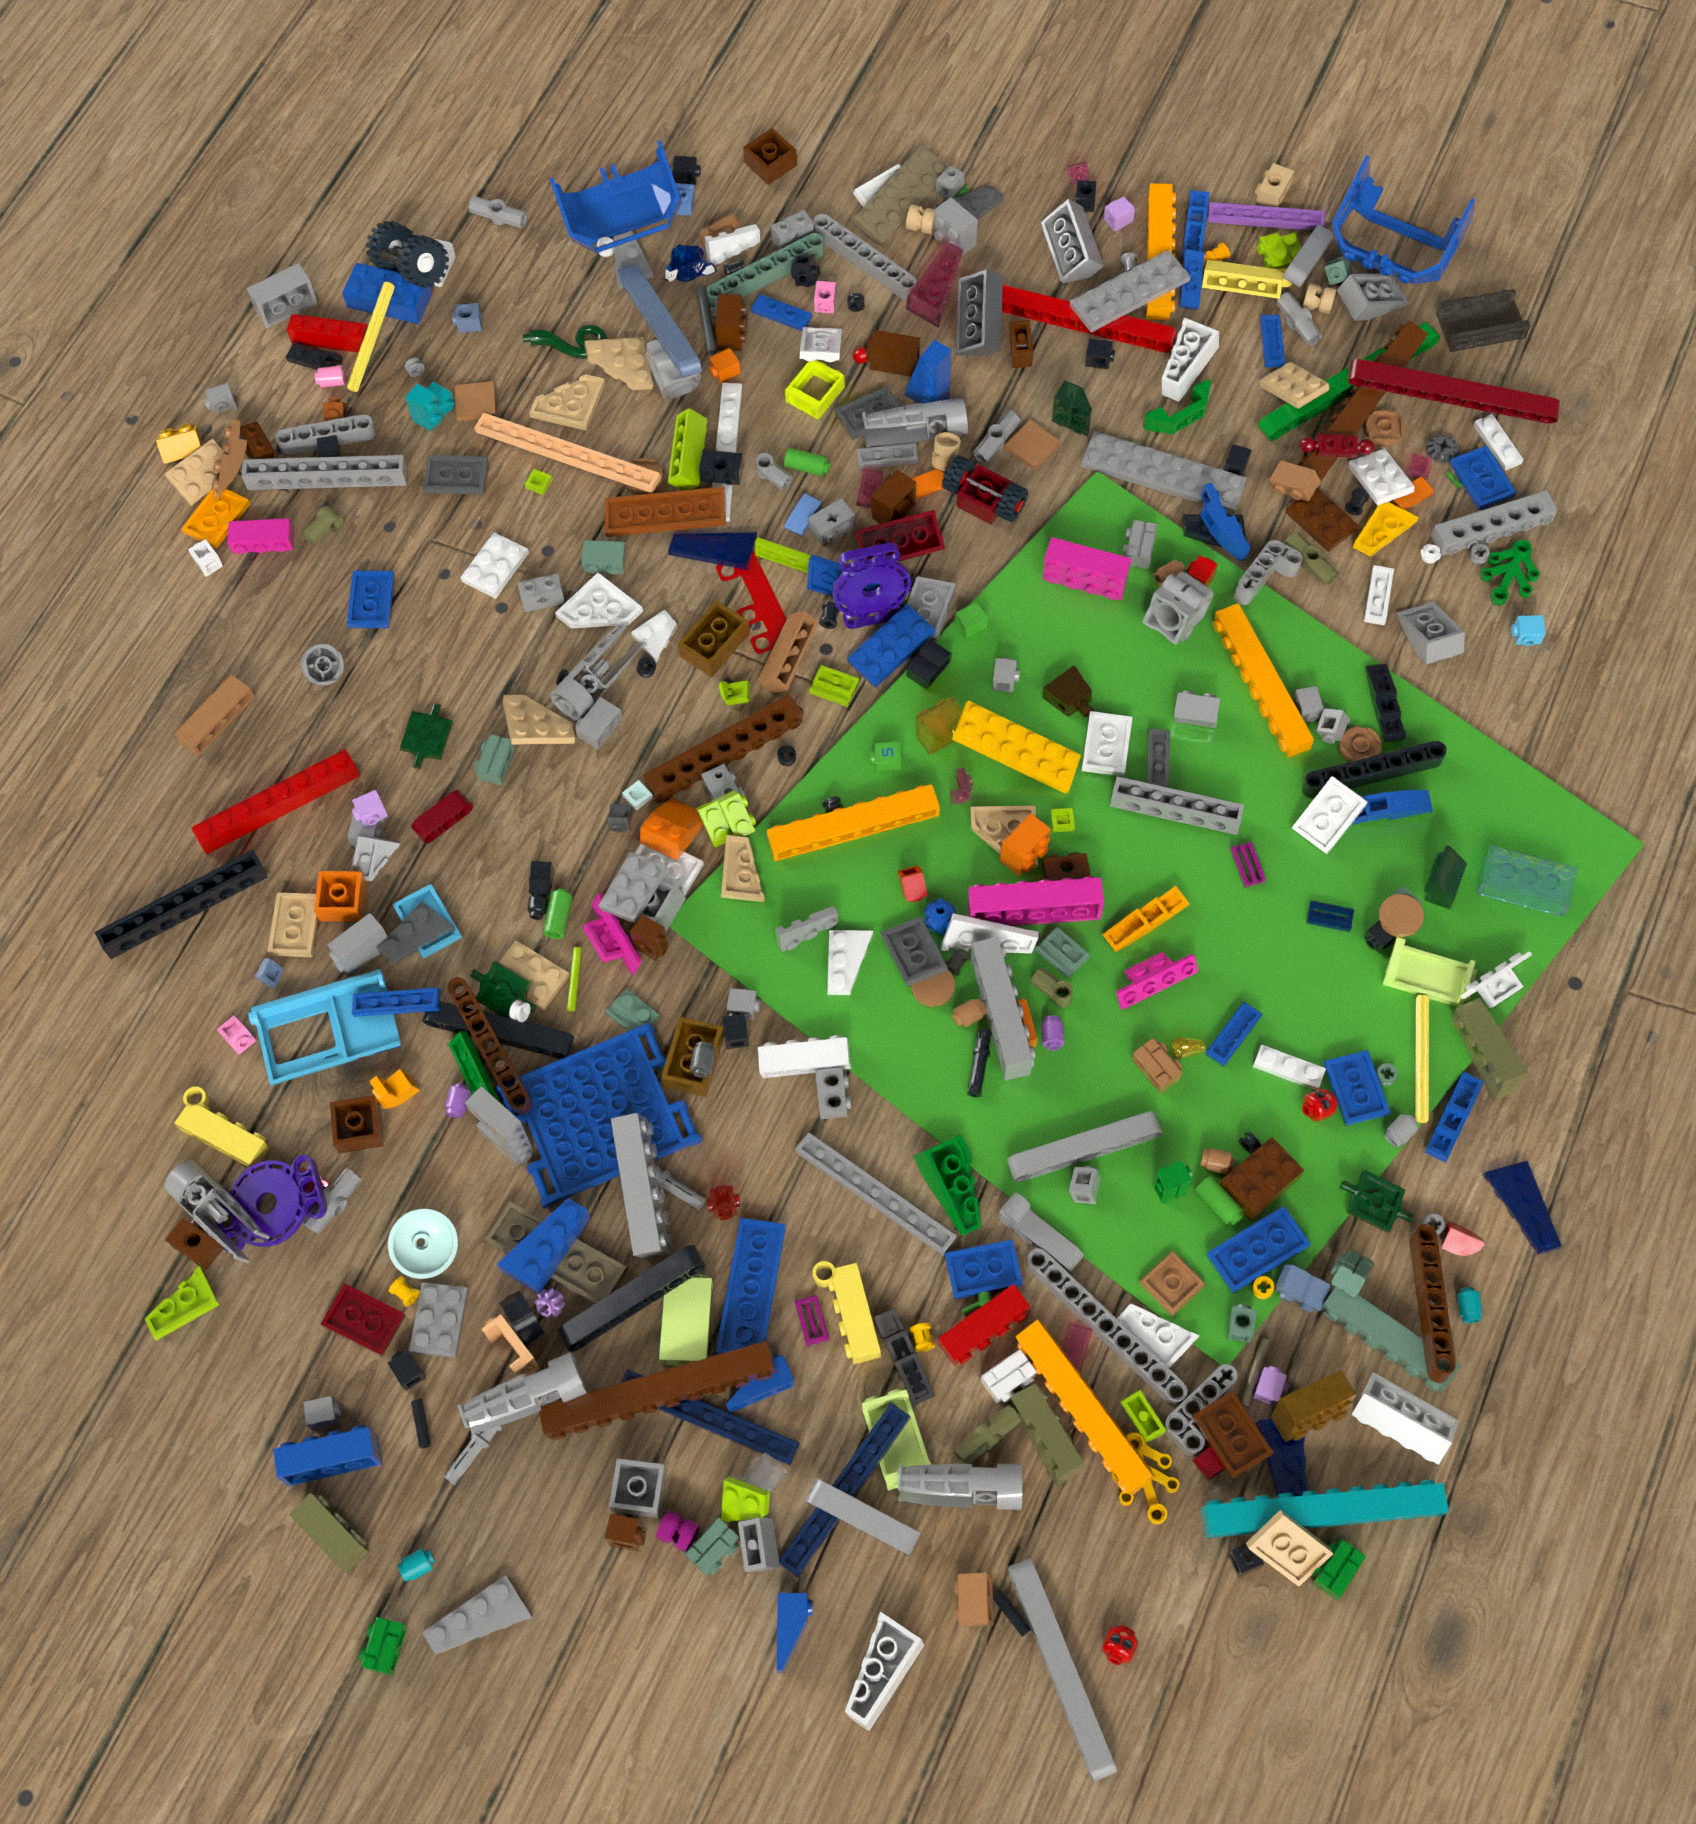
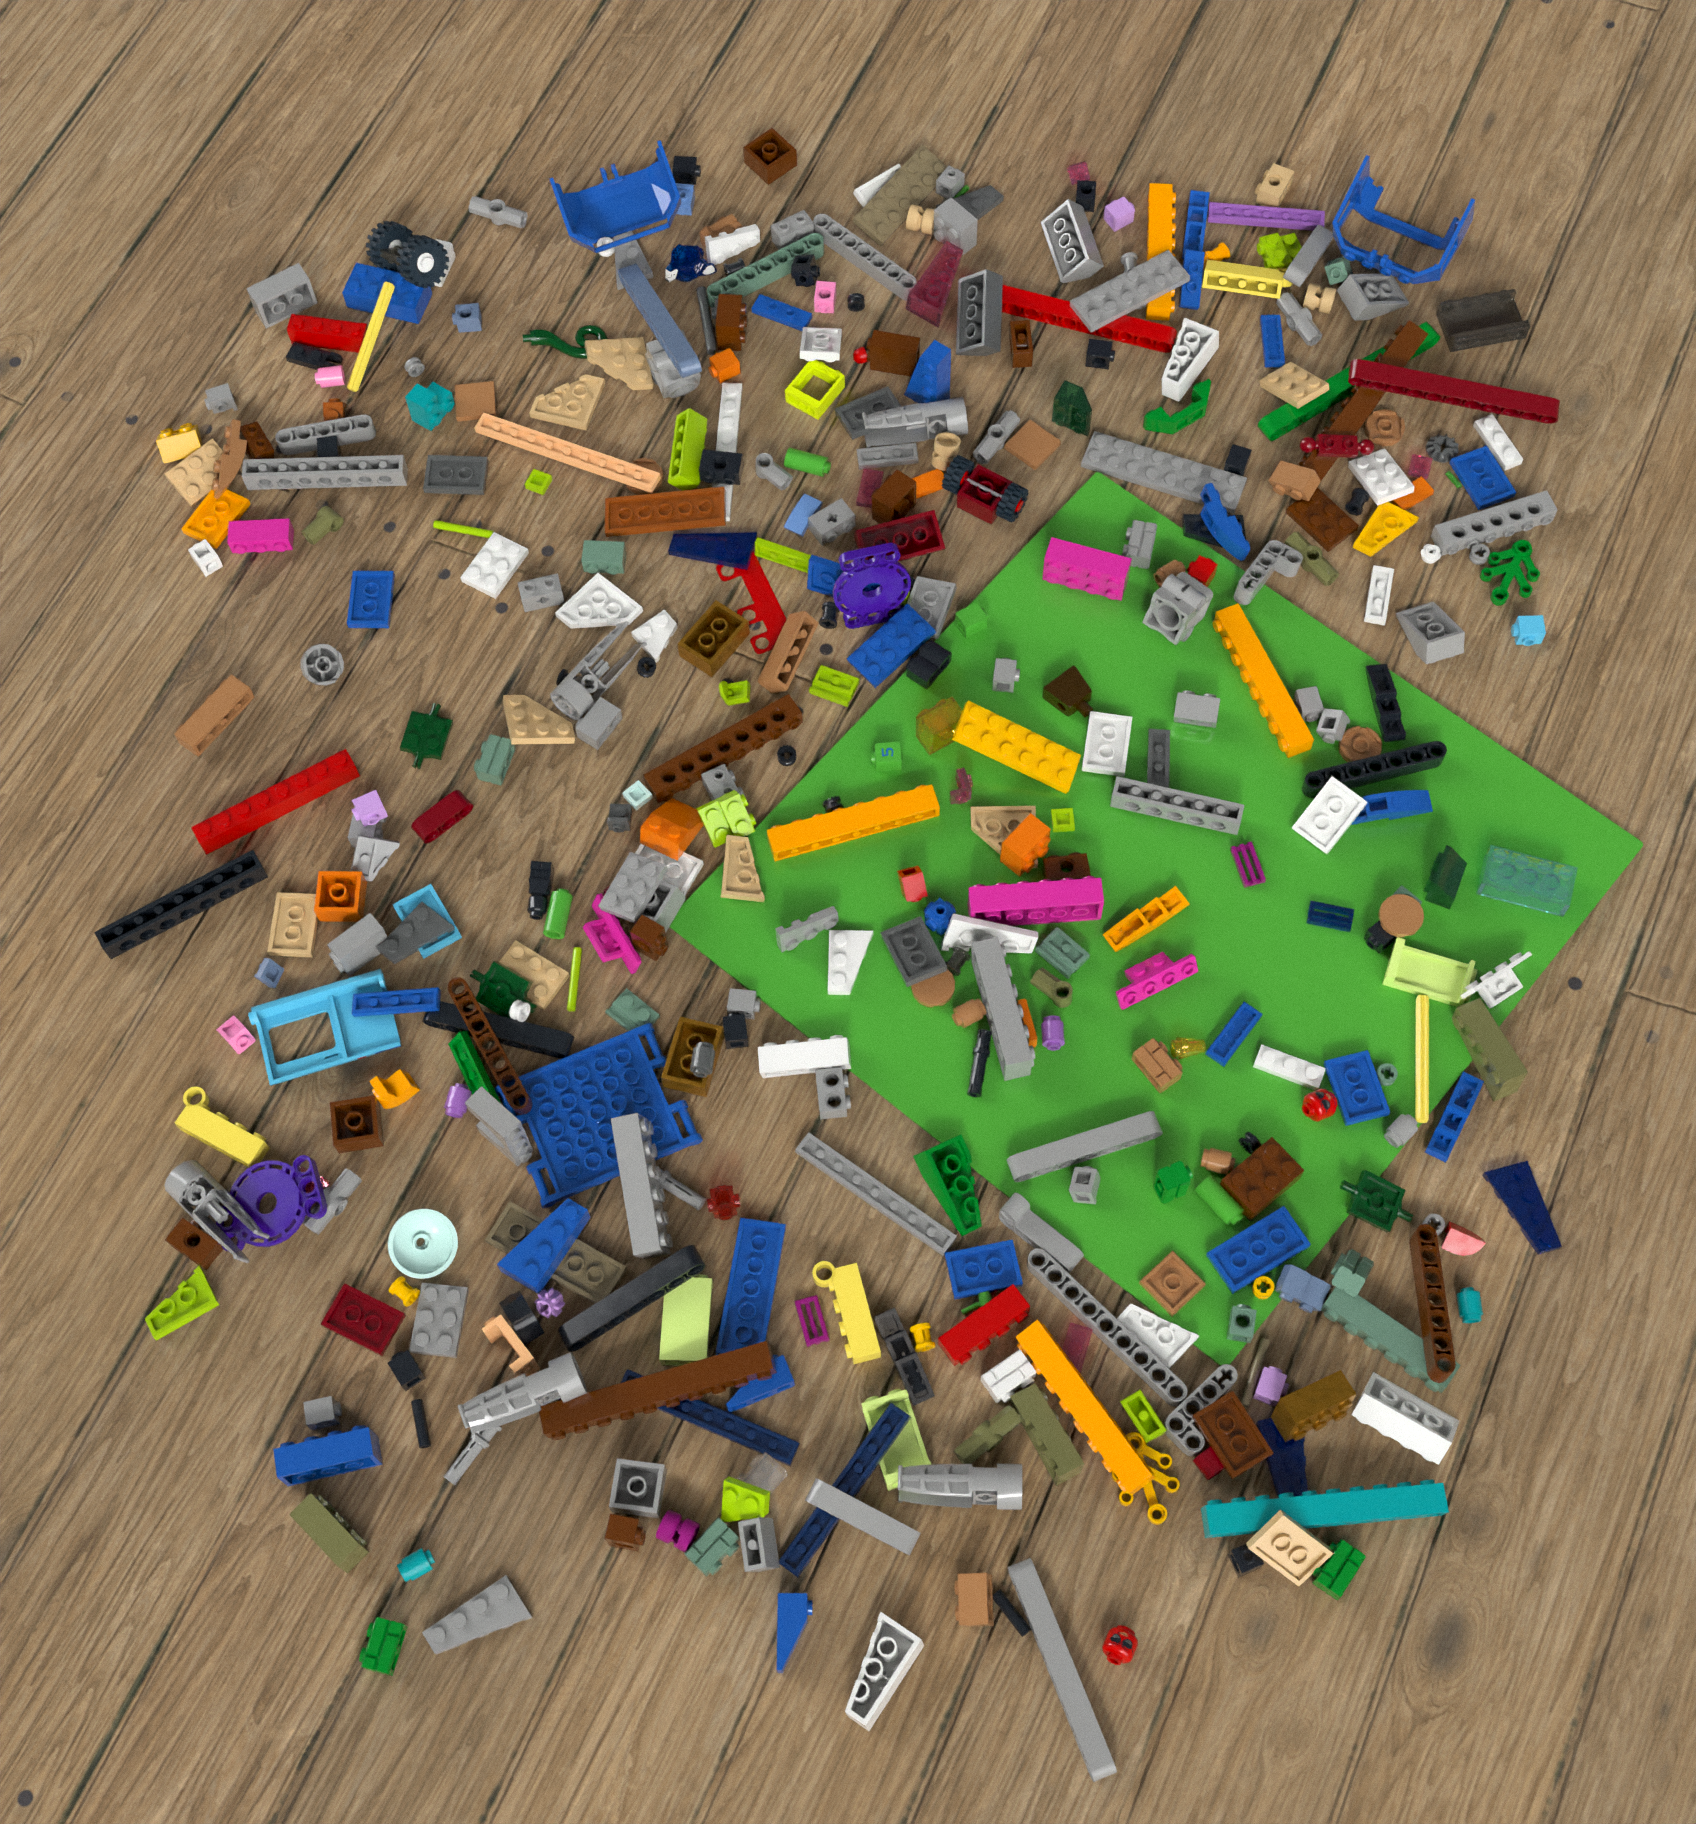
none -> lime bar [433,520,494,538]

